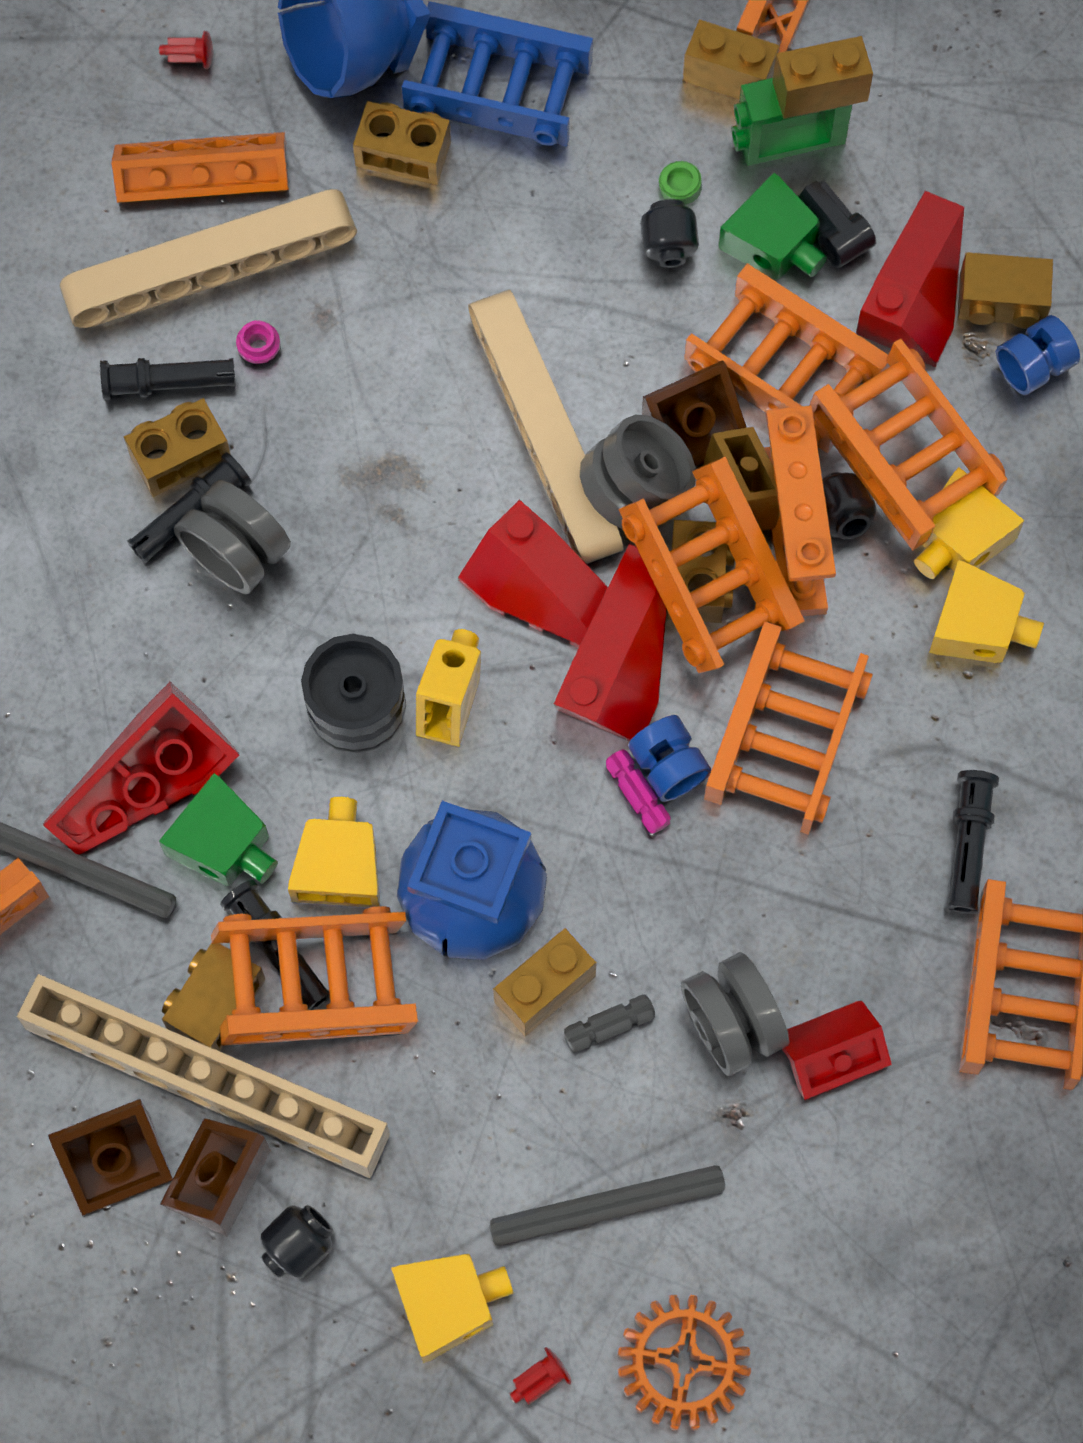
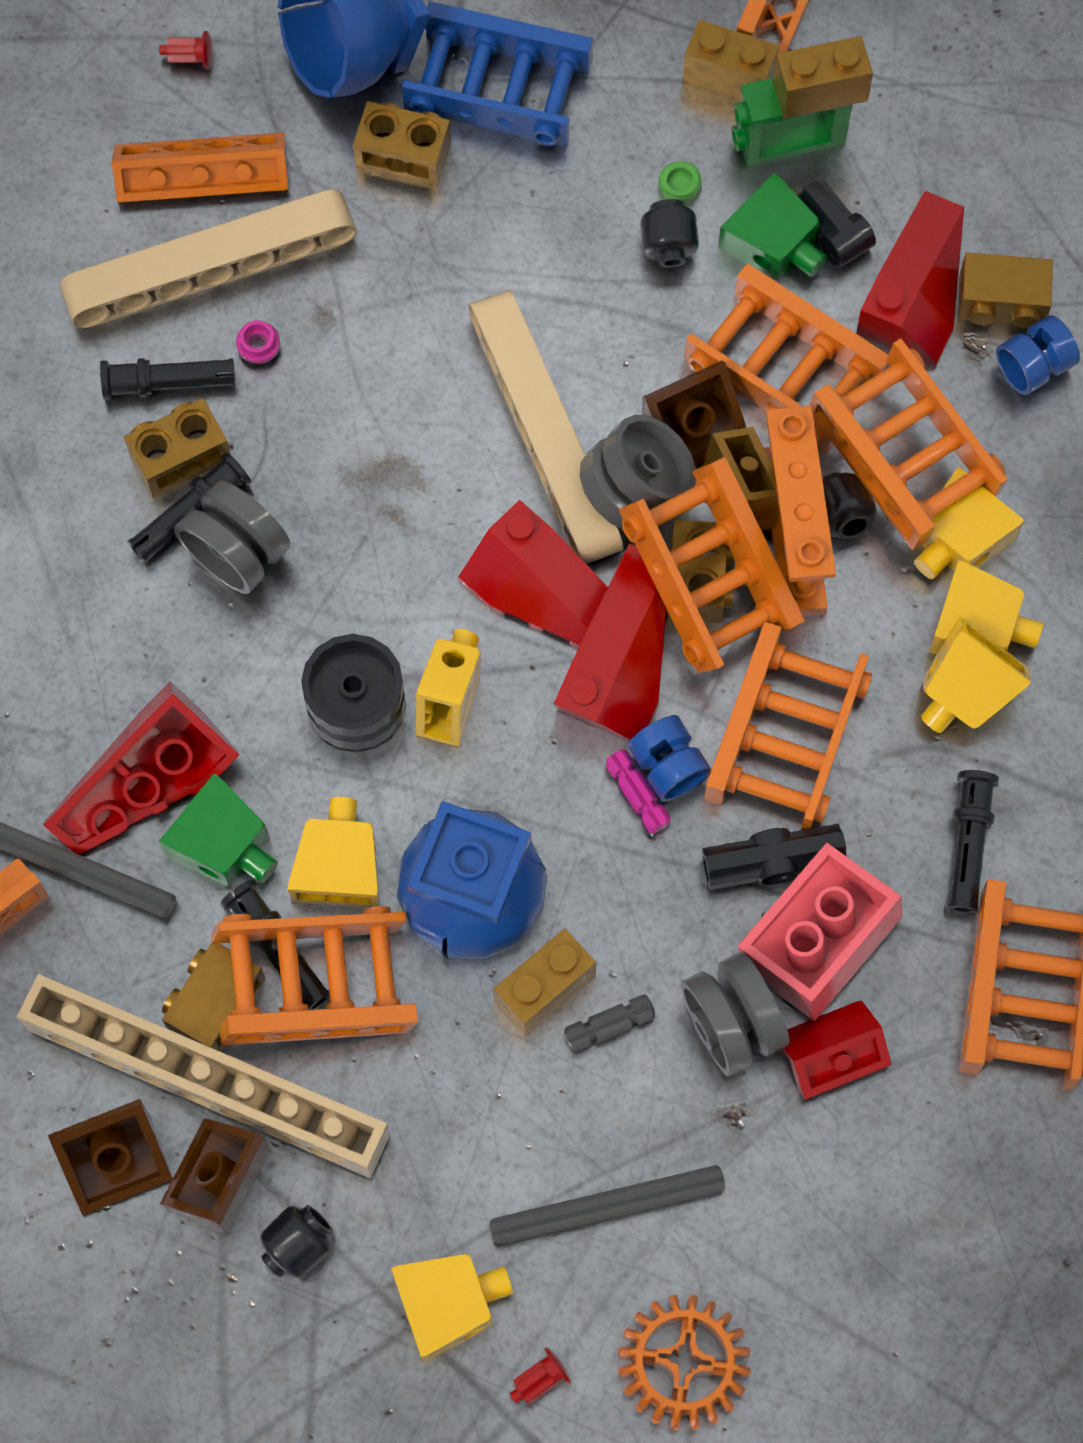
none -> black piece [701,823,847,890]
none -> coral slope [737,843,903,1021]
none -> yellow torso [921,616,1031,734]

